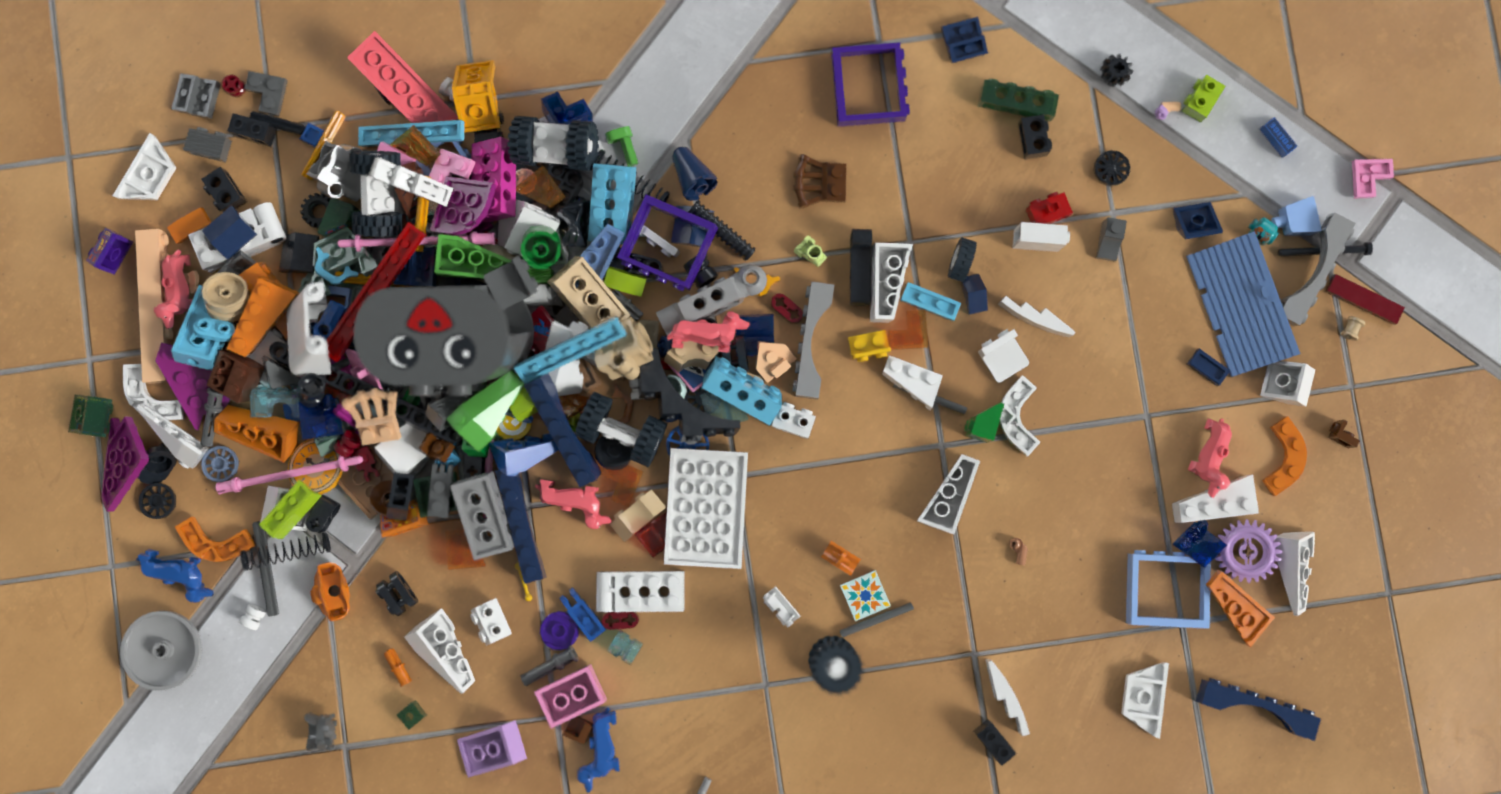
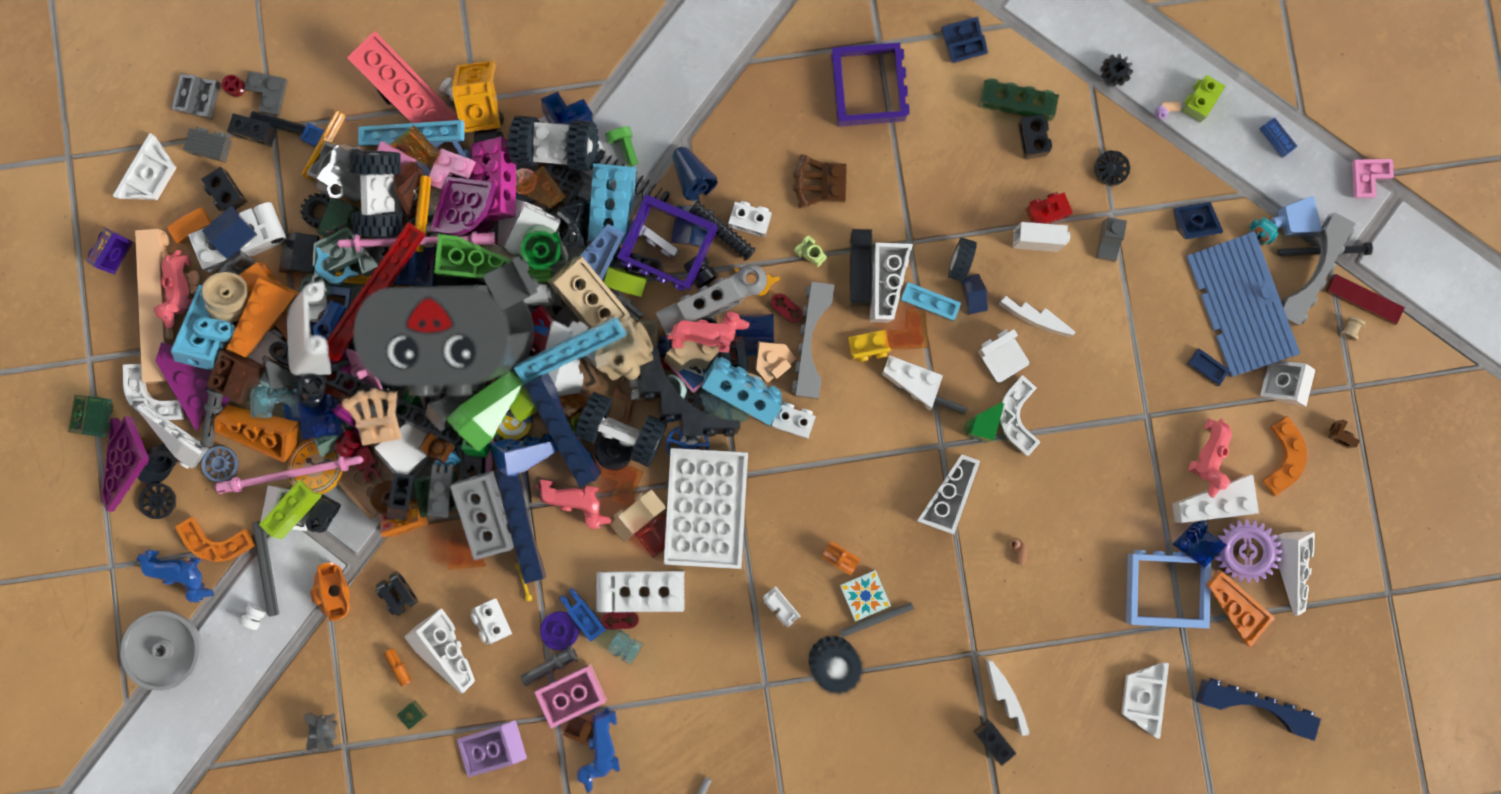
black piece [240,532,331,571] -> none
white slope [369,157,453,207] -> none
none -> white brick [729,201,772,238]

